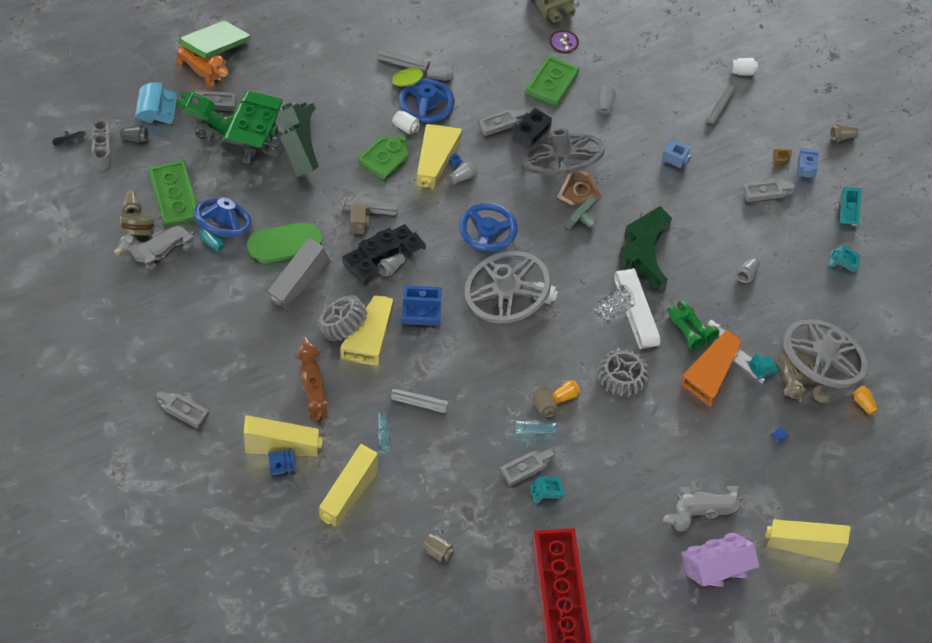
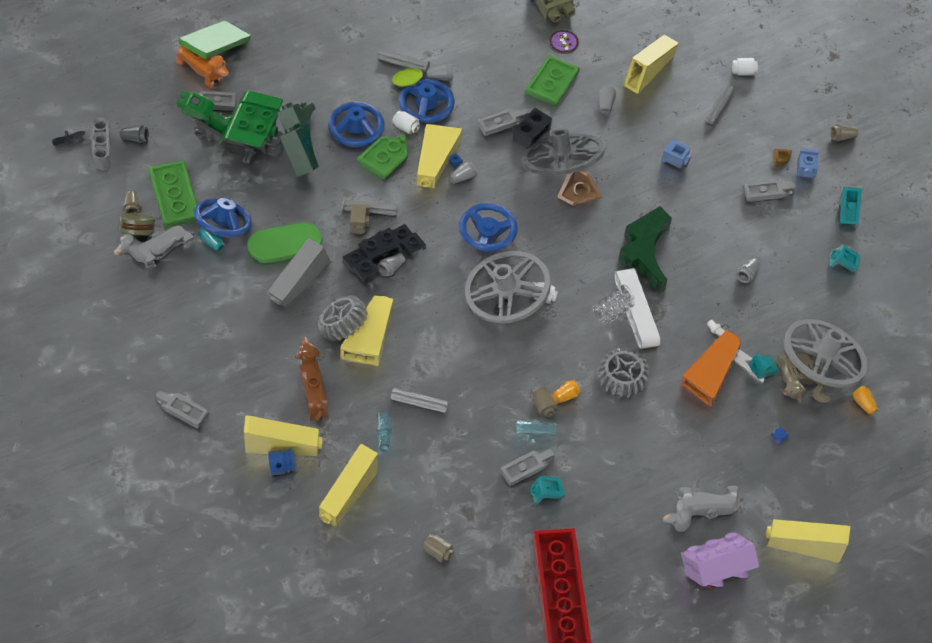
medium azure brick [135,82,177,124] -> none
blue brick [402,285,442,326] -> none
sand green tile [564,195,597,231] -> none
green piece [667,300,720,351] -> none
none -> blue piece [328,102,384,147]
none -> light yellow slope [623,35,678,94]

